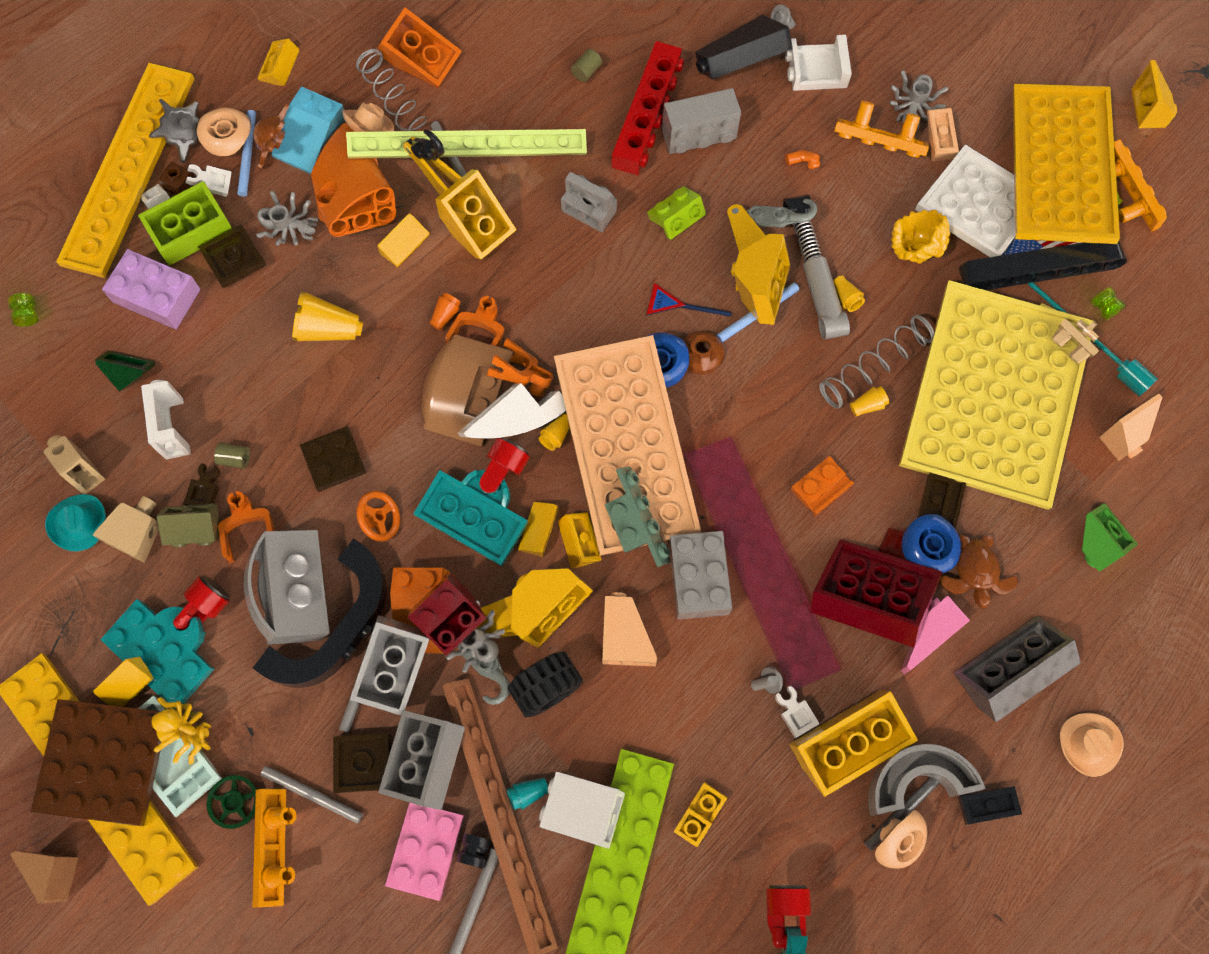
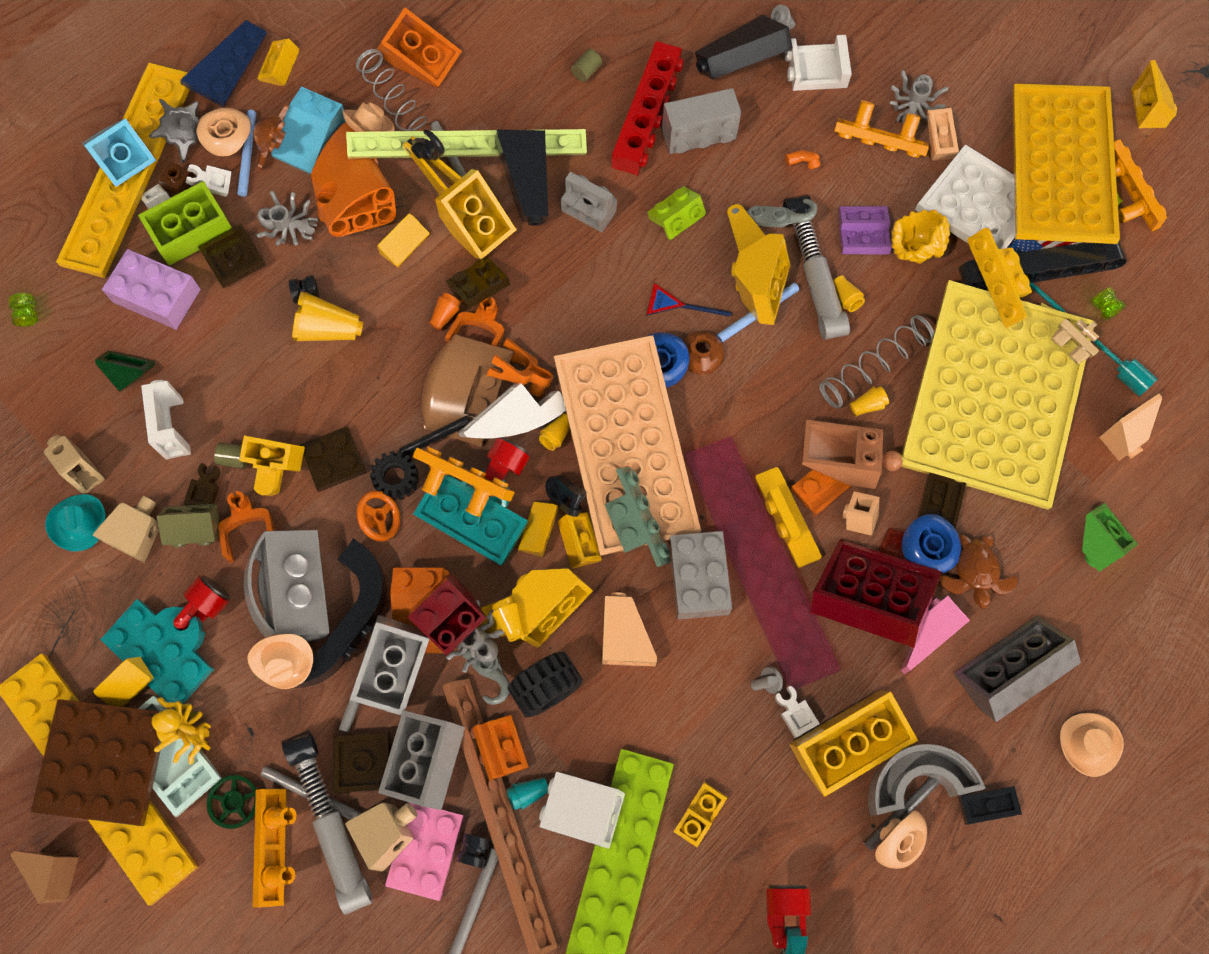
none -> medium azure slope [82,118,156,187]
none -> dark blue wing [180,20,267,108]
none -> yellow brick [239,436,305,496]
none -> light nougat hat [248,634,313,689]
none -> piece [281,730,373,915]
none -> black wheel [289,275,319,304]
none -> tan torso [345,802,418,872]
none -> black tyre [370,451,419,501]
none -> black bar [399,415,470,456]
none -> light orange plate [413,446,515,517]
none -> dark brown plate [446,257,510,309]
none -> orange plate [472,715,529,781]
none -> yellow cone [492,598,524,642]
none -> black slope [495,130,549,226]
none -> black plate [545,475,586,517]
none -> yellow bracket [755,467,822,568]
none -> nougat slope [802,420,903,489]
none -> medium lavender slope [839,206,892,254]
none -> light nougat brick [843,491,880,536]
none -> yellow bracket [967,228,1032,328]

